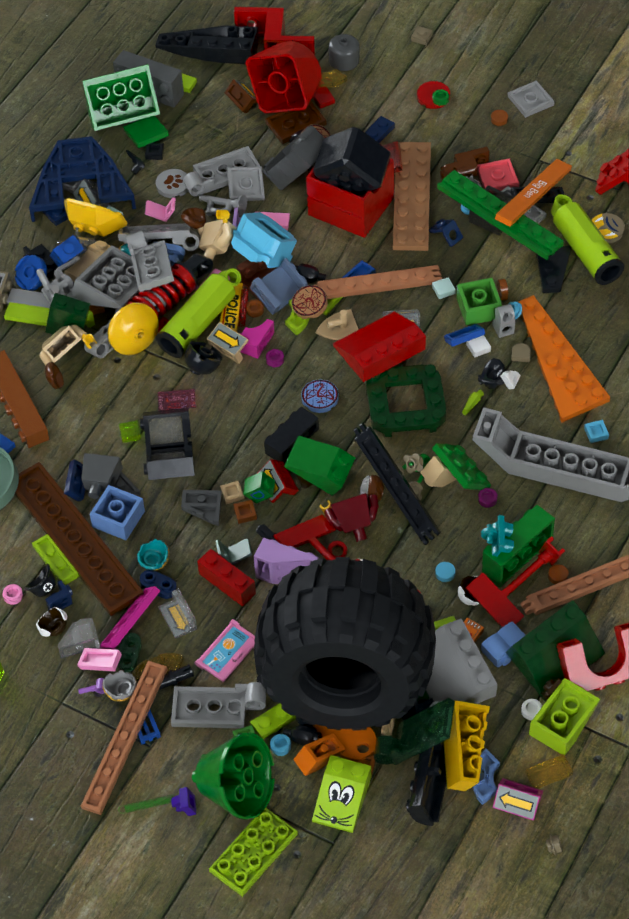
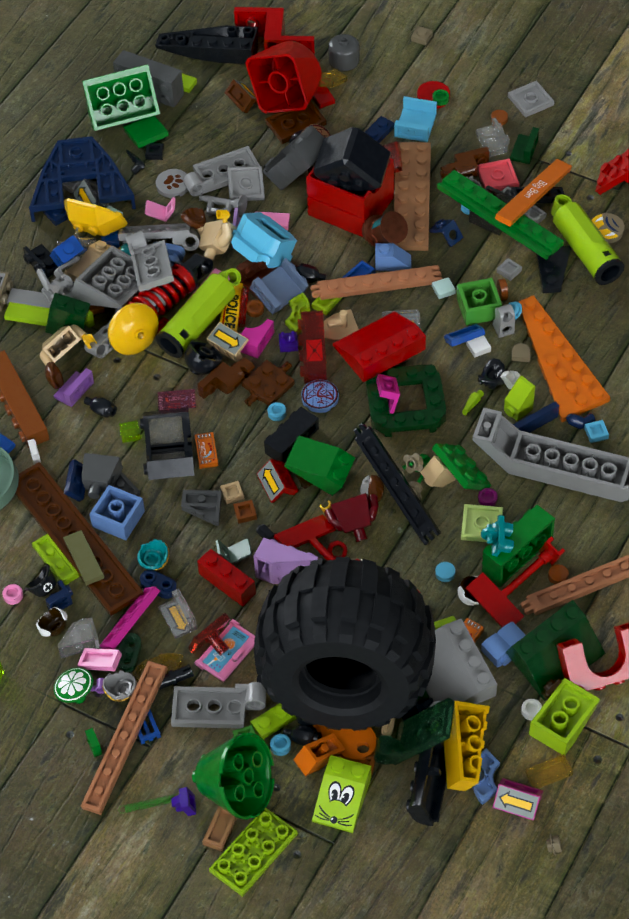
blue tile [15,255,47,291] -> none
green brick [243,471,275,504] -> none
magenta tile [266,349,284,367] -> none
medium nougat tile [292,285,328,319] -> none
none -> white tile [27,439,41,465]
none -> medium lavender panel [54,368,94,407]
none -> dish [54,668,94,704]
none -> olive tile [63,530,104,586]
none -> black plant [84,397,117,418]
none -> green tile [85,728,102,758]
none -> blue tile [101,230,120,248]
none -> clear red tile [188,613,230,656]
none -> orange tile [195,432,218,469]
none -> reddish brown plate [197,358,255,399]
none -> medium nougat tile [202,806,237,852]
none -> reddish brown plate [242,359,295,406]
none -> medium azure tile [268,402,287,421]
none -> dark purple tile [279,331,298,352]
none -> clear red brick [298,311,327,384]
none -> copper hat [362,211,408,247]
none -> medium blue slope [375,243,411,271]
none -> dark pink panel [376,374,400,414]
none -> medium azure panel [394,96,437,142]
none -> yellowish green tile [461,504,503,542]
none -> clear bracket [476,118,510,157]
none -> light grey tile [497,258,522,281]
none -> lime slope [504,375,535,422]
none -> dark green panel [510,127,539,164]
none -> dark blue tile [513,401,559,433]
none -> dark blue arm [566,413,596,429]

